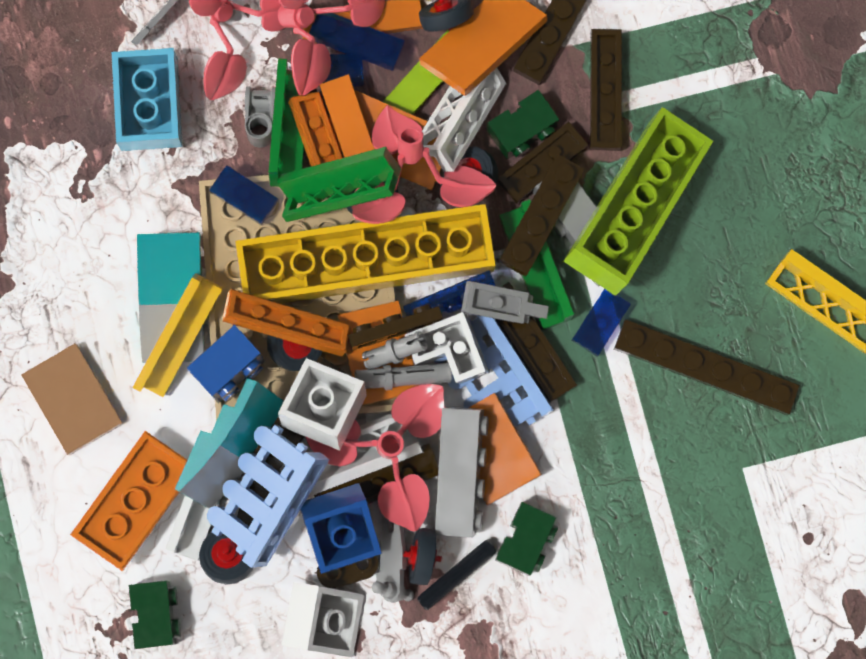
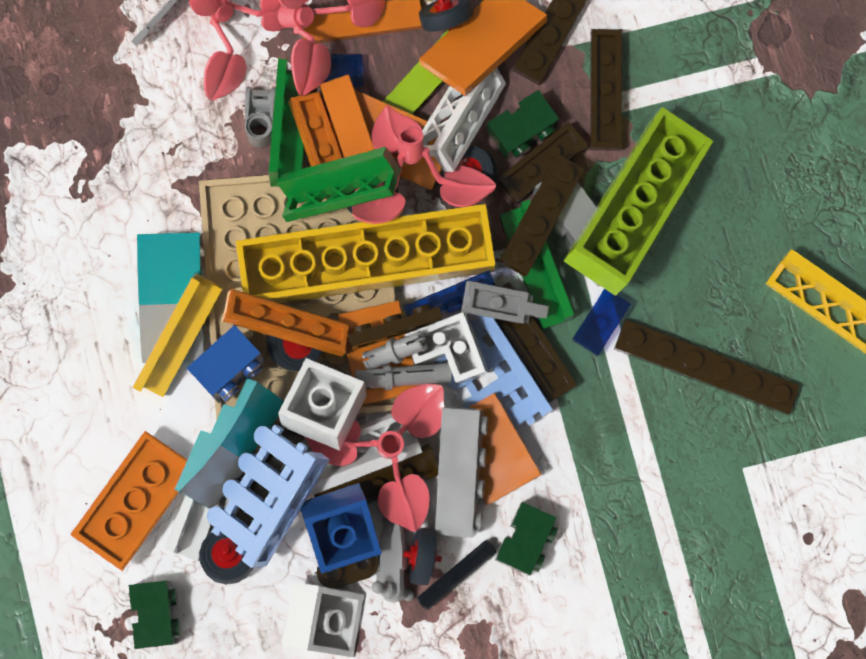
medium nougat tile [21,343,123,456] -> none
medium azure brick [112,48,183,151] -> none
clear blue plate [209,165,279,226] -> none
clear blue plate [309,13,405,71] -> none

